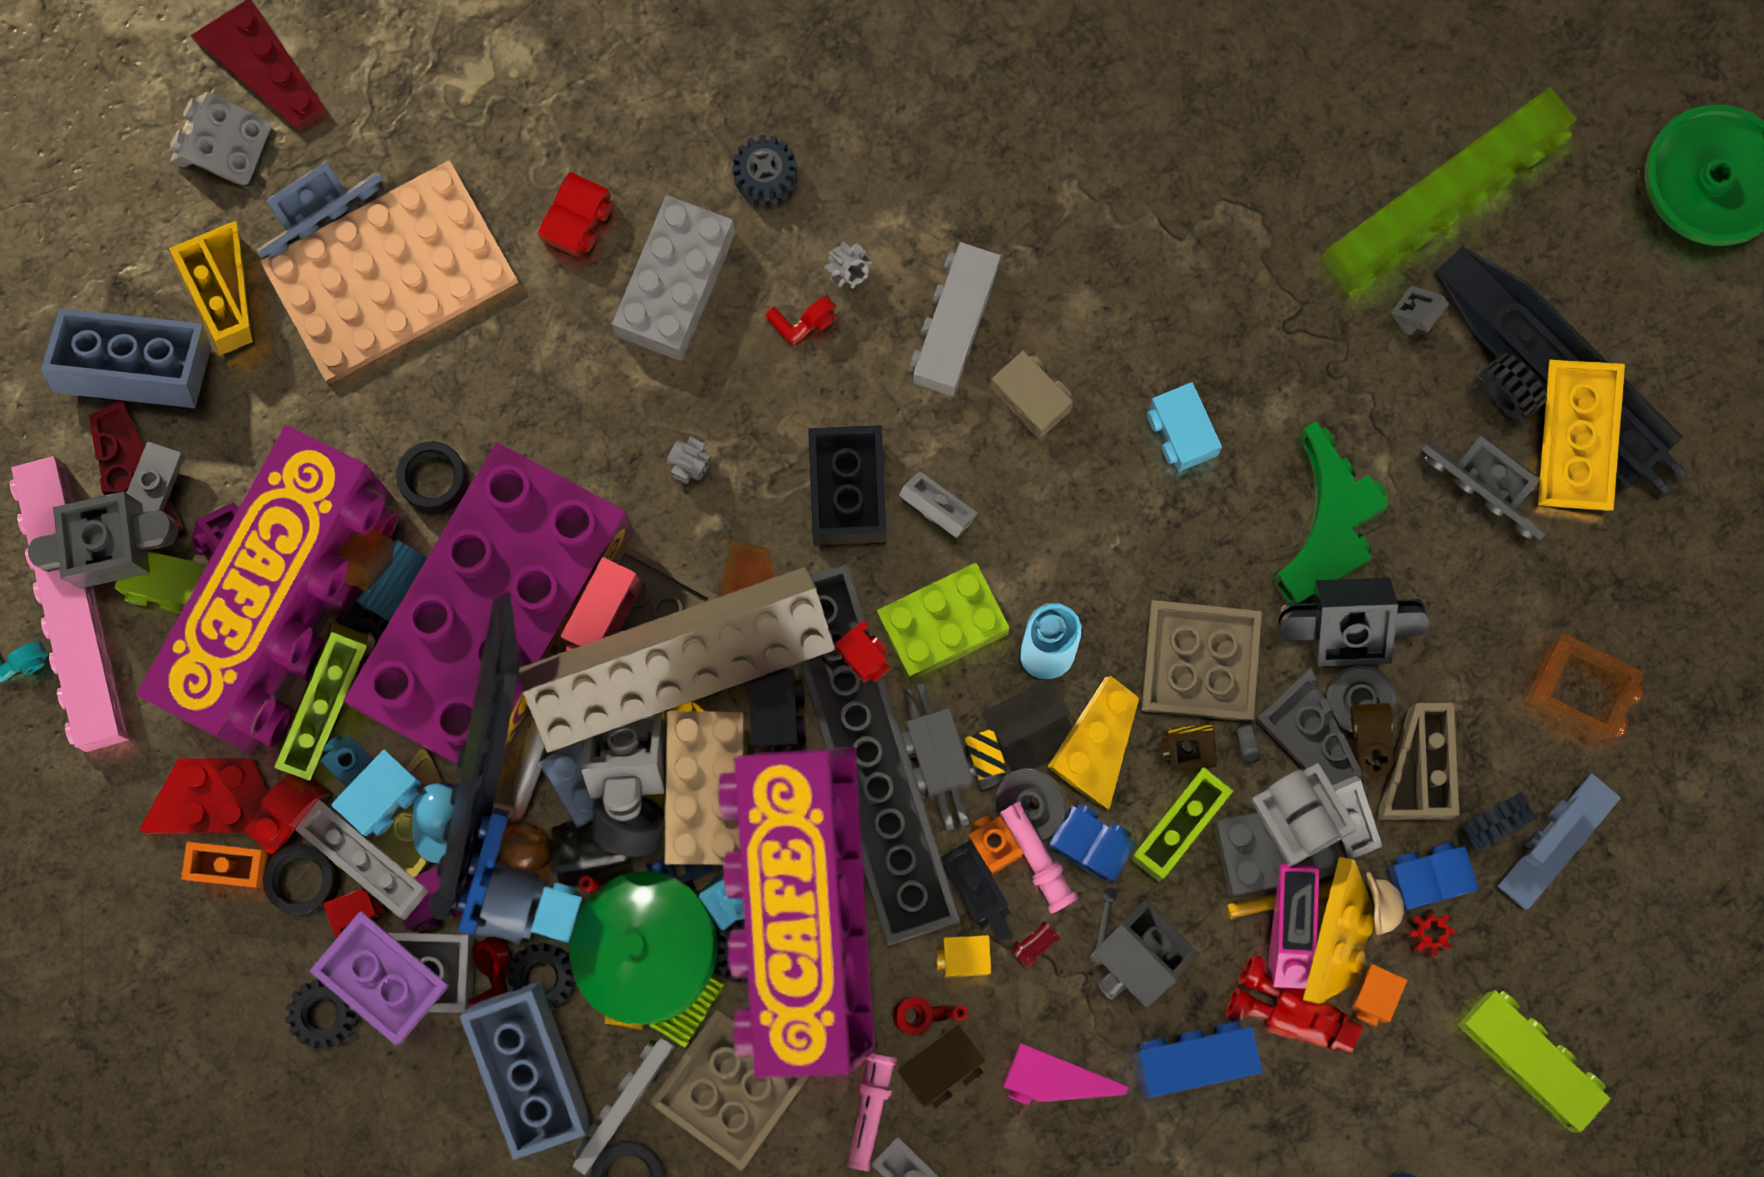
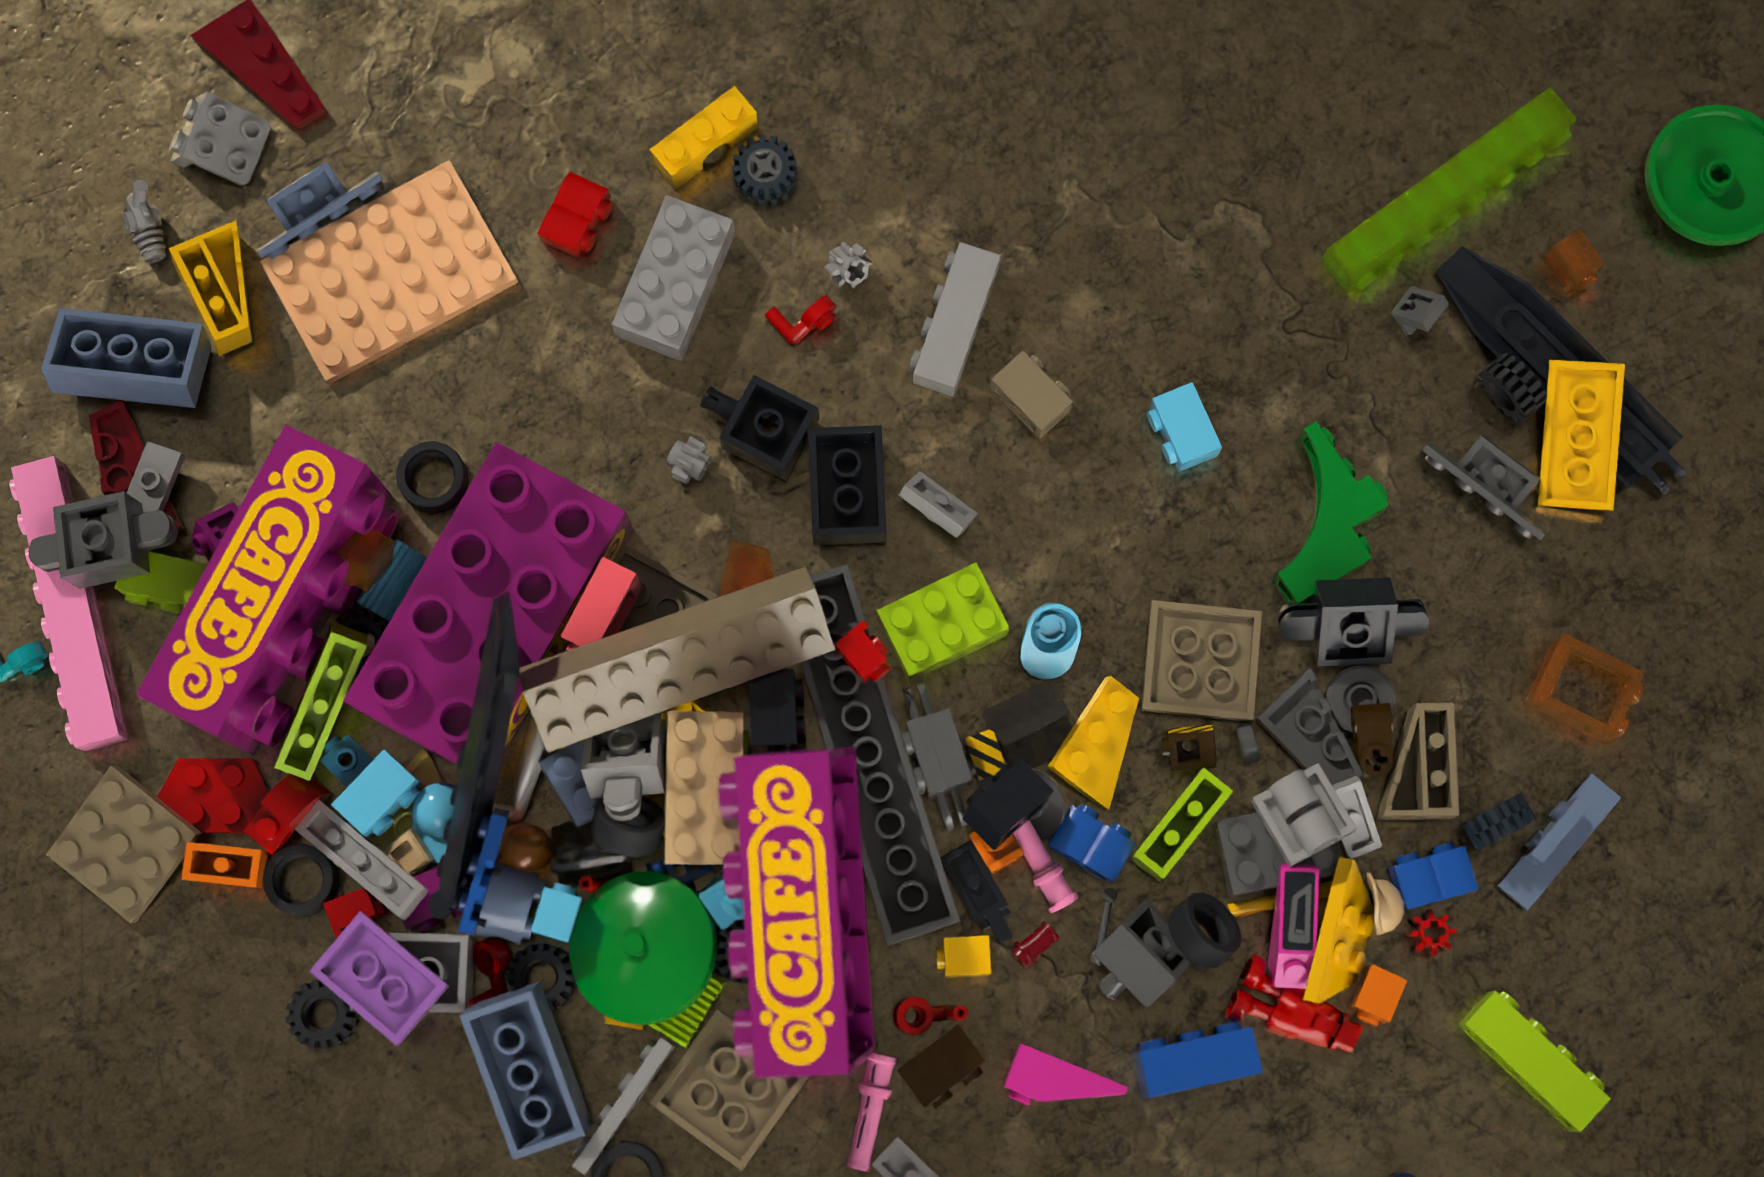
none -> dark tan plate [46,765,202,923]
none -> light grey piece [122,180,167,263]
none -> tan tile [382,829,435,876]
none -> yellow arch [650,86,759,190]
none -> black brick [700,375,820,481]
none -> black brick [962,759,1054,851]
none -> black tyre [1168,892,1242,968]
none -> clear orange brick [1542,229,1605,293]

